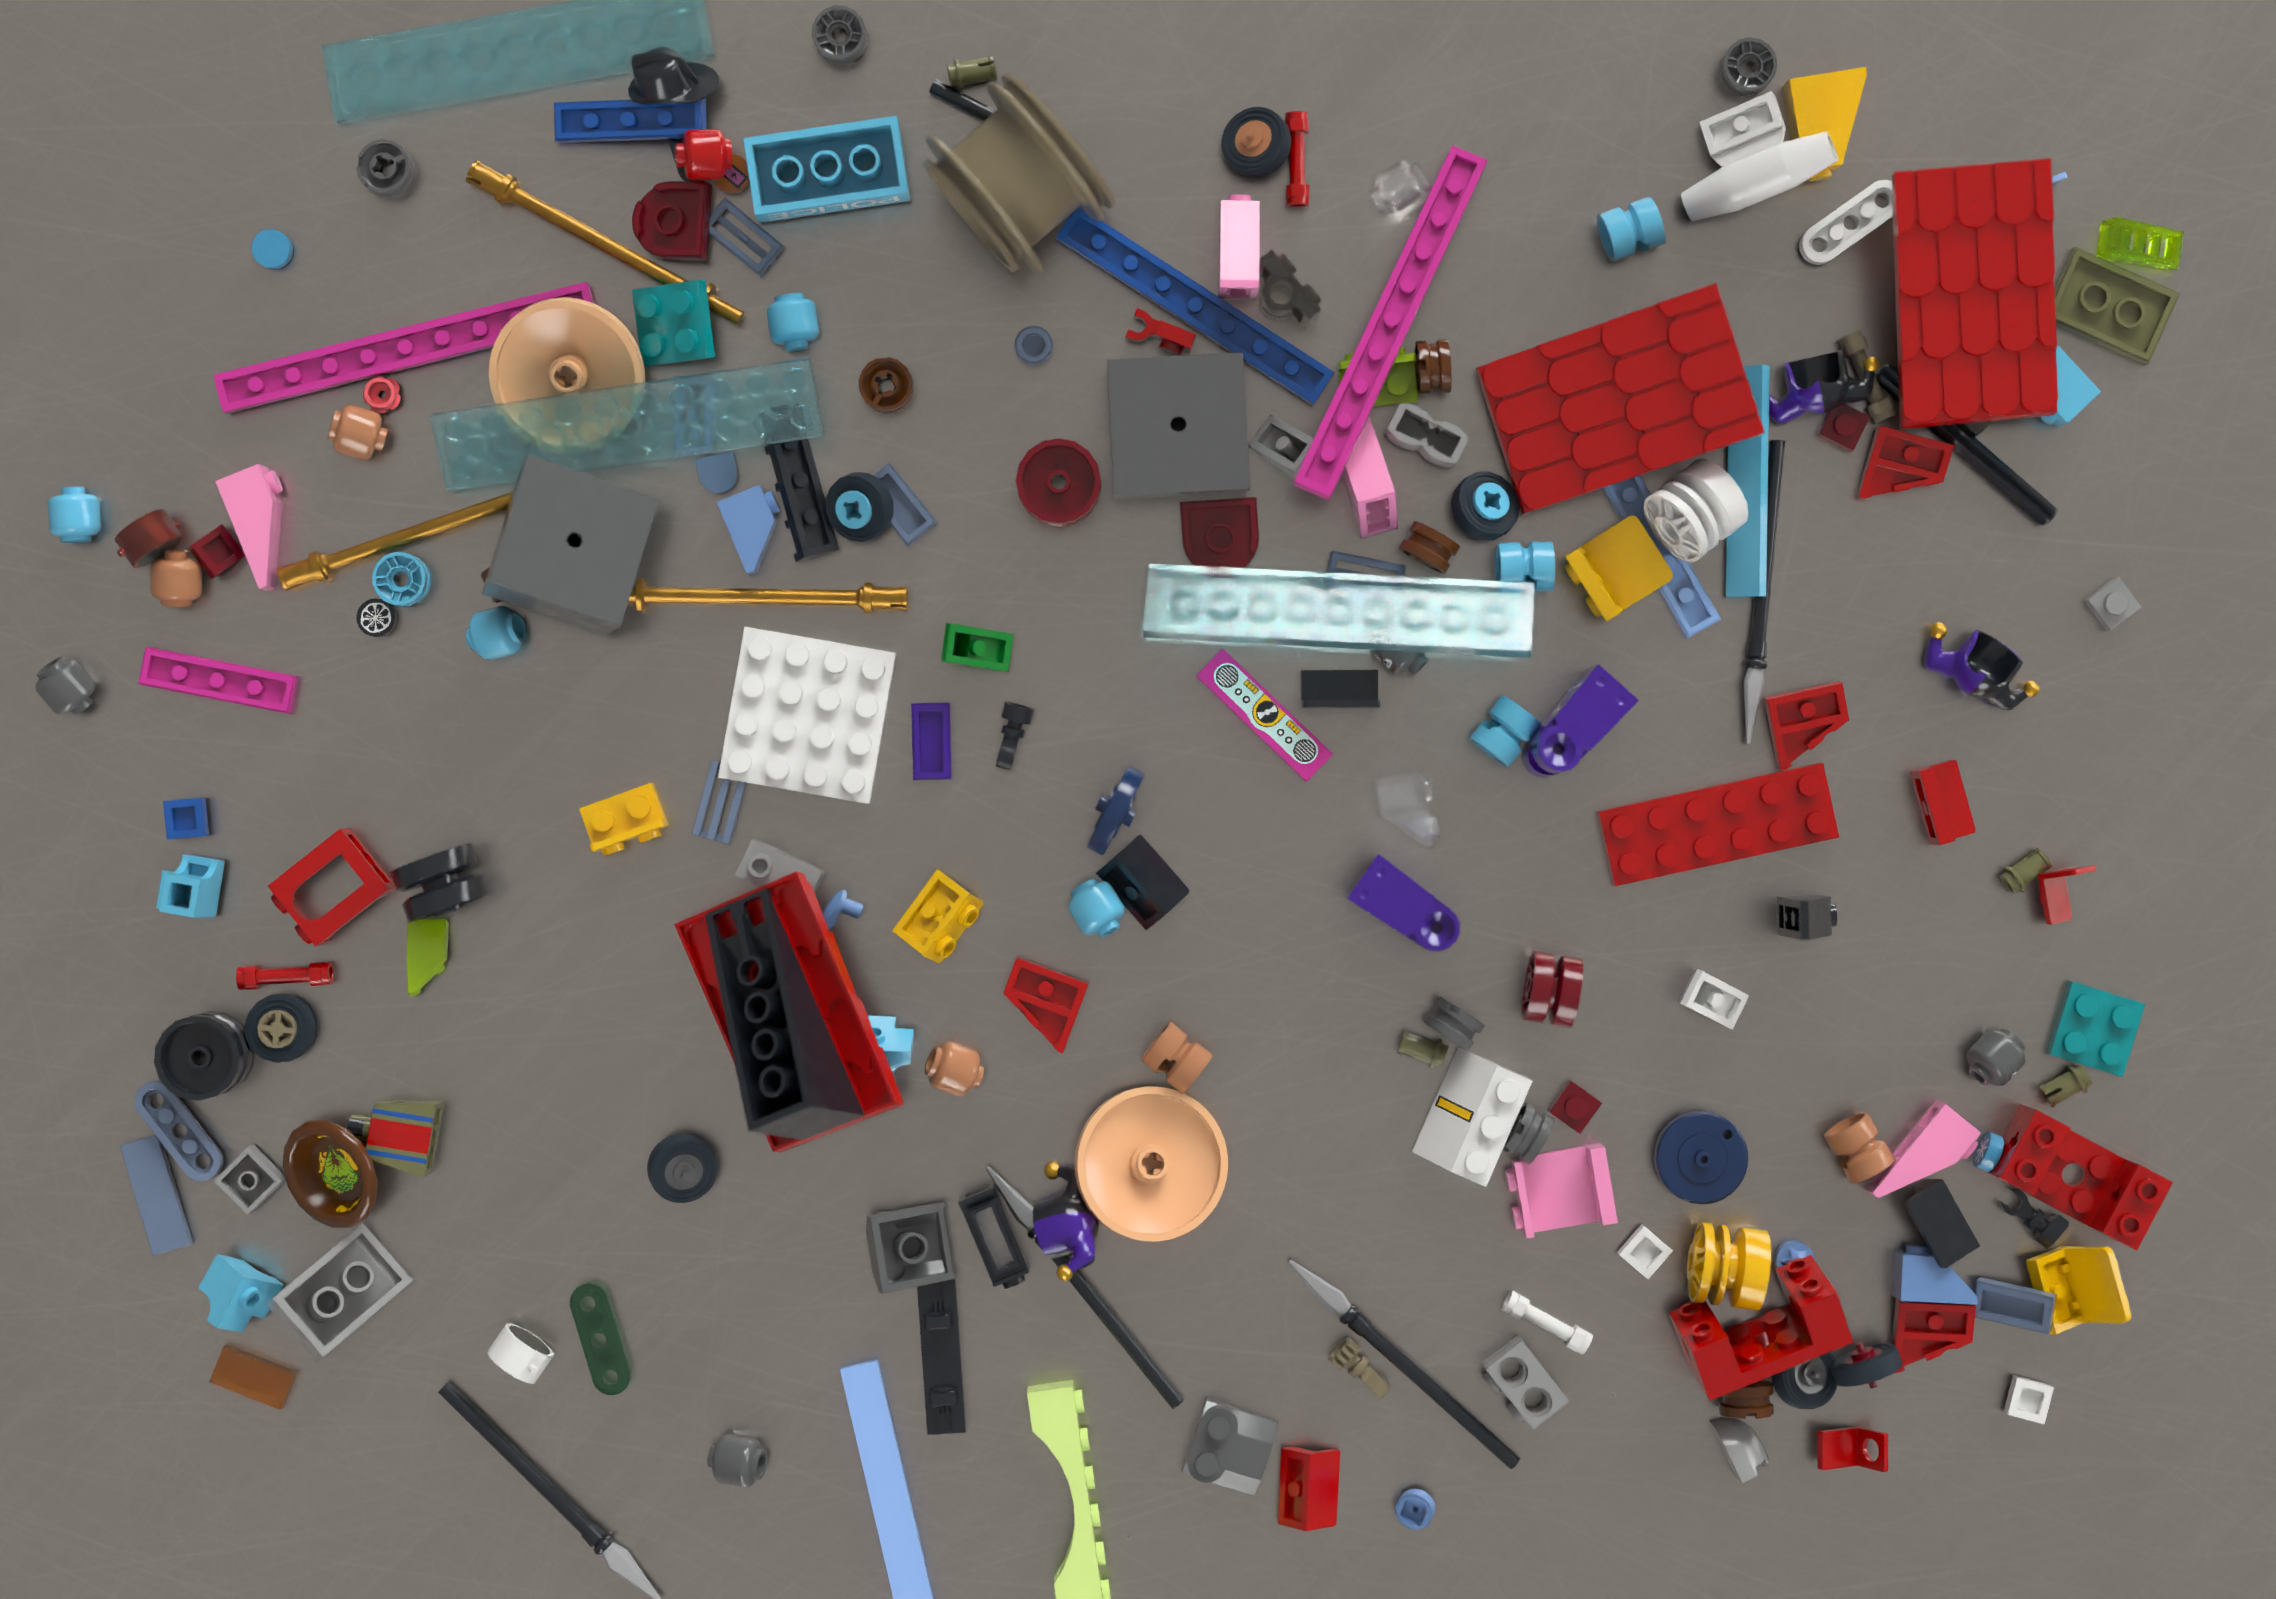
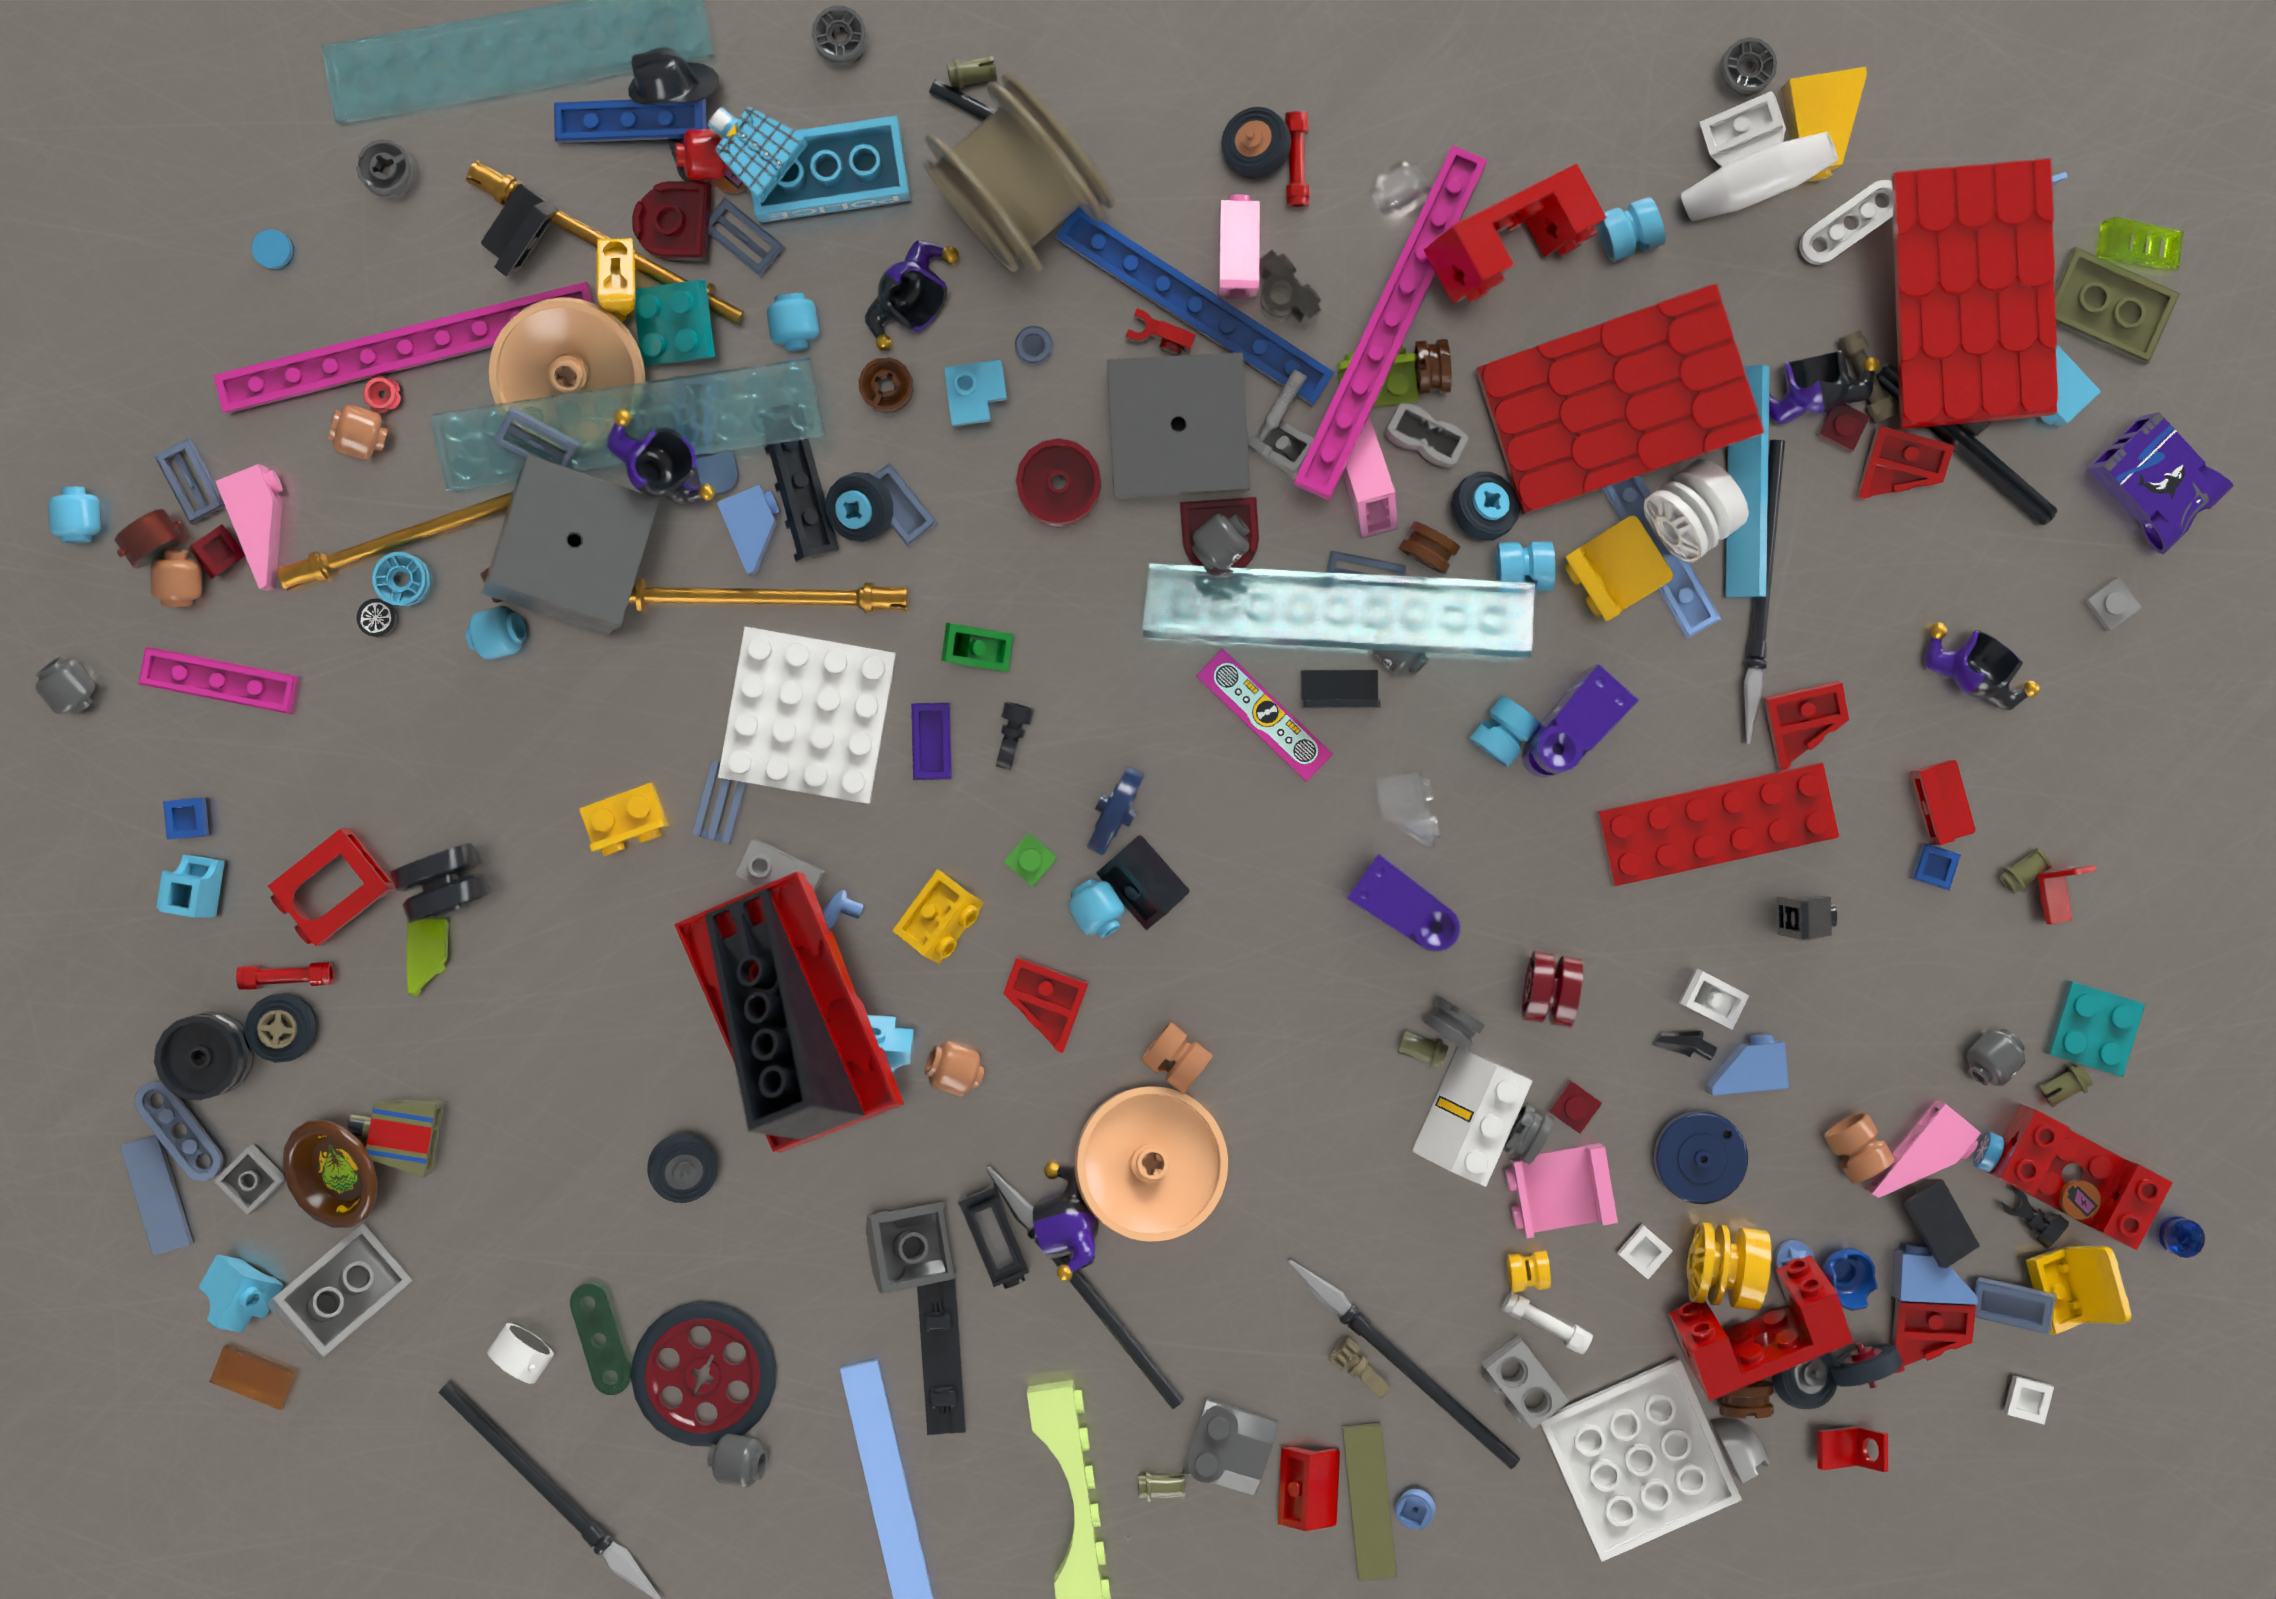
none -> sand blue tile [154,438,226,525]
none -> black panel [481,183,559,276]
none -> sand blue tile [493,406,581,468]
none -> yellow piece [596,239,635,322]
none -> black piece [607,409,715,506]
none -> wedge [631,1302,776,1447]
none -> medium azure torso [708,107,808,203]
none -> black piece [864,240,959,351]
none -> medium azure brick [944,359,1007,426]
none -> bright green plate [1004,833,1058,887]
none -> olive pin [1138,1472,1185,1503]
none -> dark grey head [1192,513,1250,570]
none -> light grey piece [1247,369,1307,457]
none -> olive tile [1342,1423,1397,1581]
none -> red plate [1424,163,1607,304]
none -> yellow wheel [1507,1251,1551,1293]
none -> white plate [1541,1357,1742,1562]
none -> black bar [1652,1031,1717,1061]
none -> medium blue slope [1705,1034,1789,1096]
none -> blue hair [1822,1248,1878,1311]
none -> blue tile [1910,842,1961,891]
none -> dark orange tile [2059,1180,2101,1220]
none -> dark purple piece [2086,412,2234,554]
none -> clear blue wheel [2155,1215,2205,1258]

